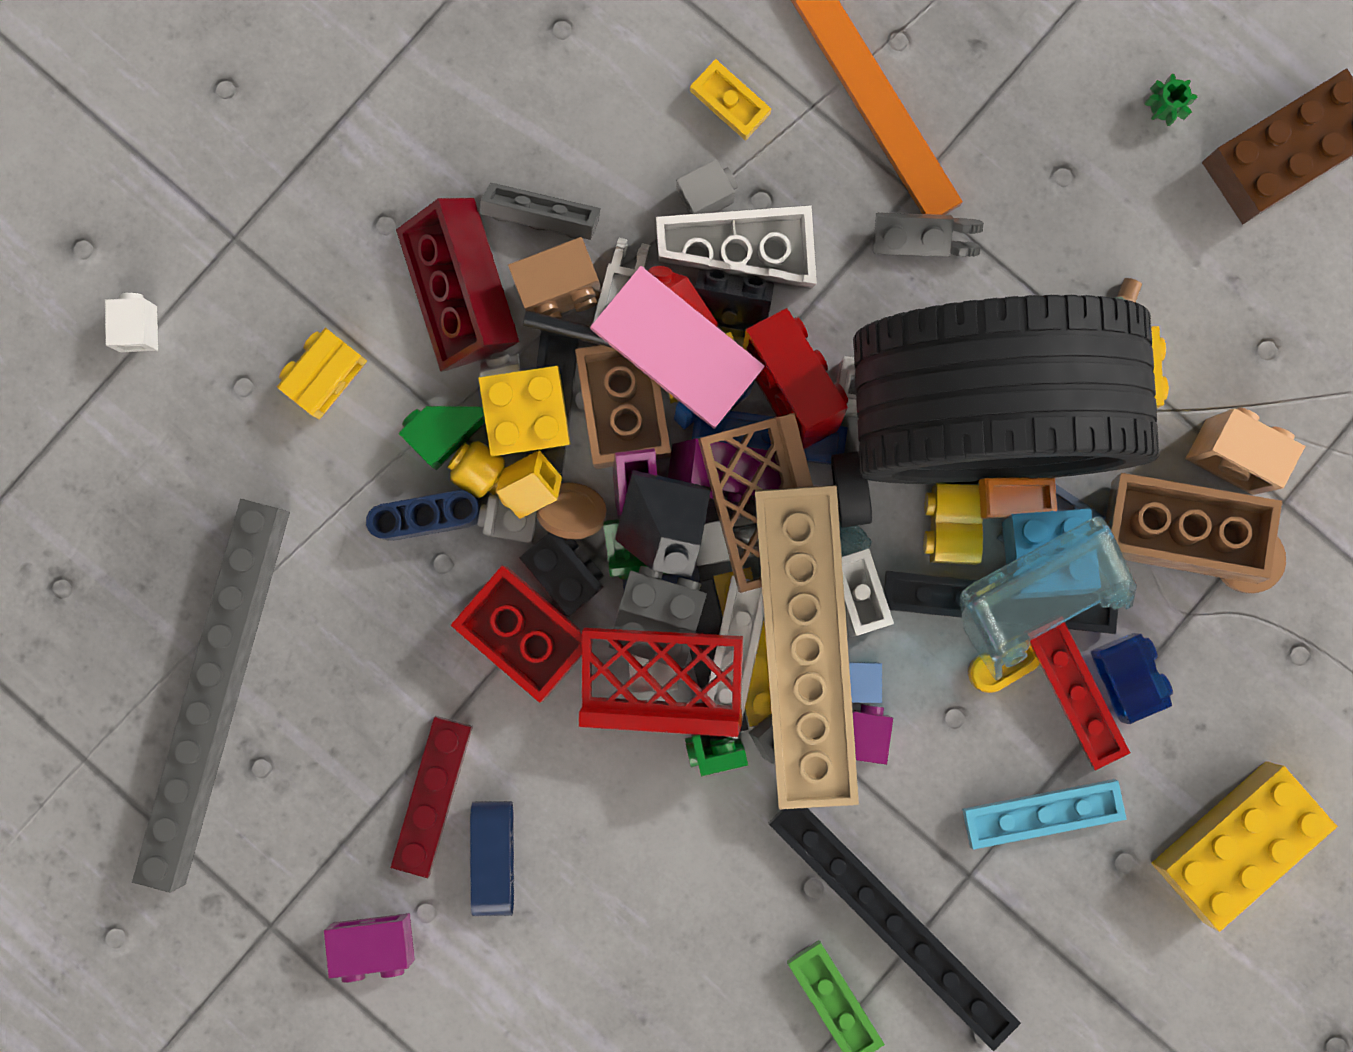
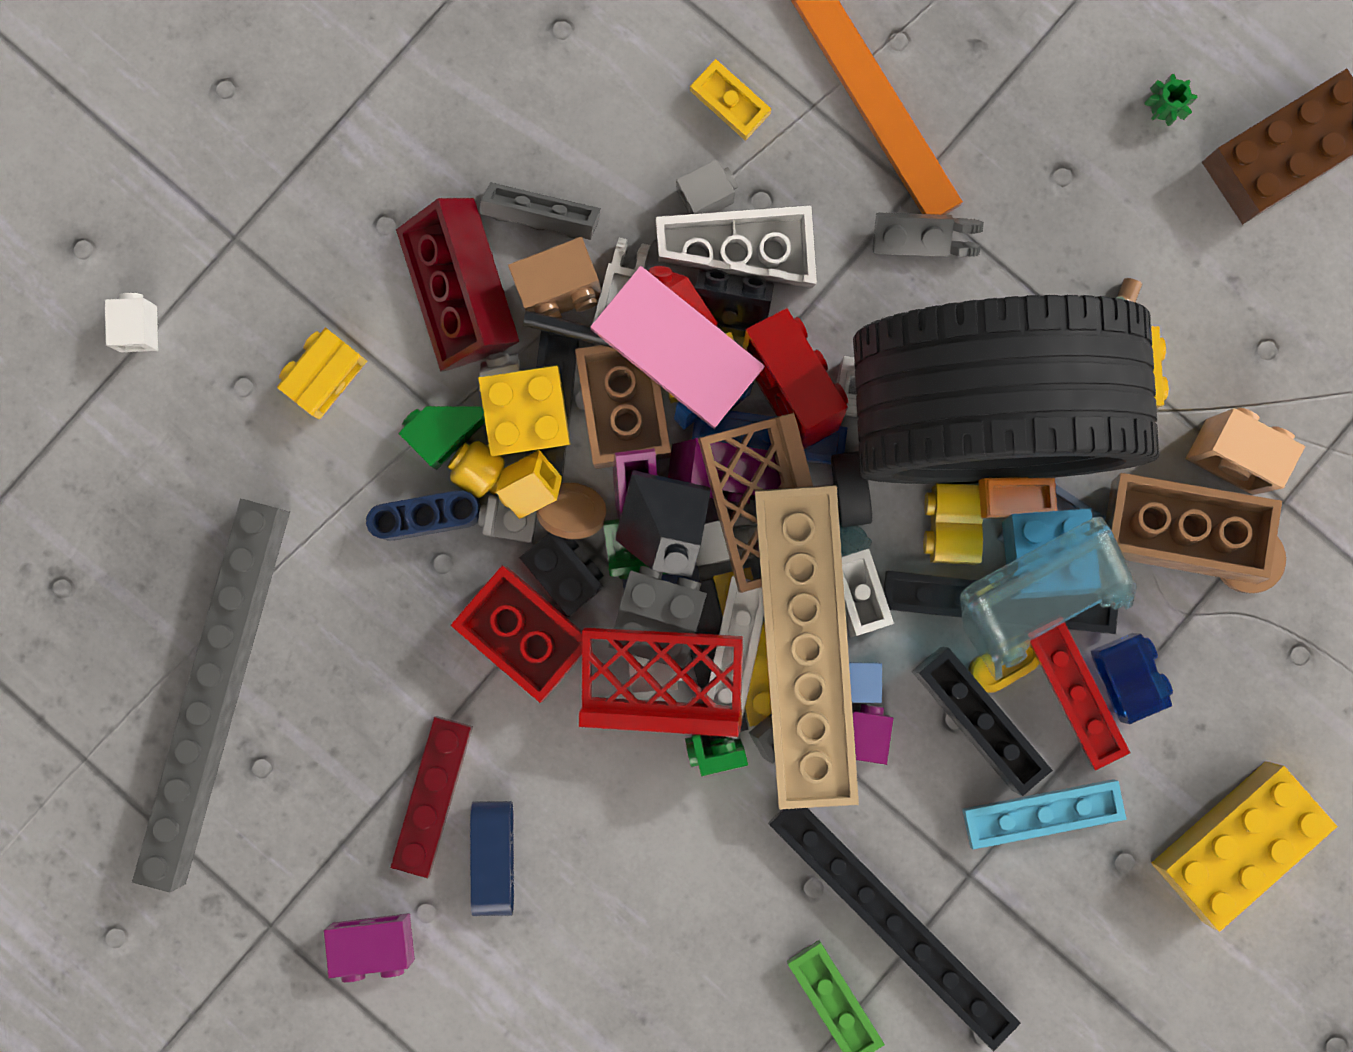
none -> black brick [911,647,1053,796]

